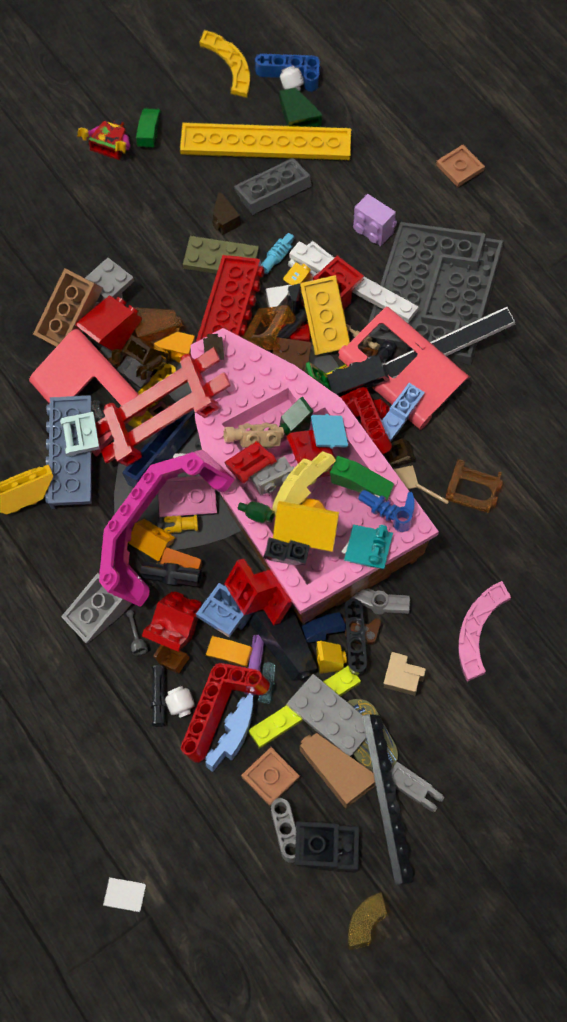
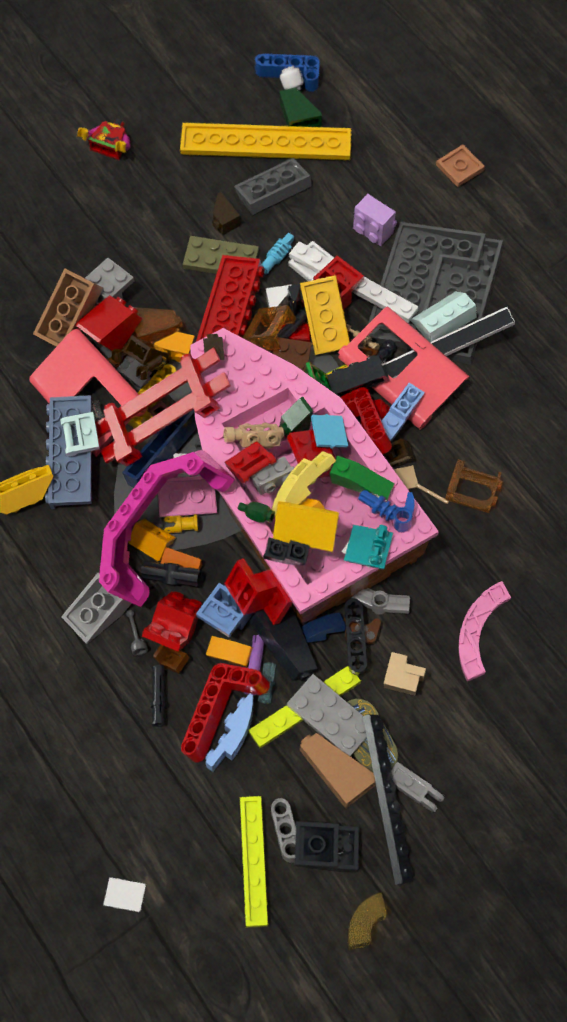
green slope [136,108,161,147] -> none
white head [165,686,195,718] -> none
yellow tile [200,30,250,98] -> none
nougat plate [241,747,300,806] -> none
yellow brick [283,262,313,293] -> none
yellow slope [316,641,347,674] -> none
none -> neon yellow plate [240,796,268,927]
none -> light aqua slope [411,292,477,342]

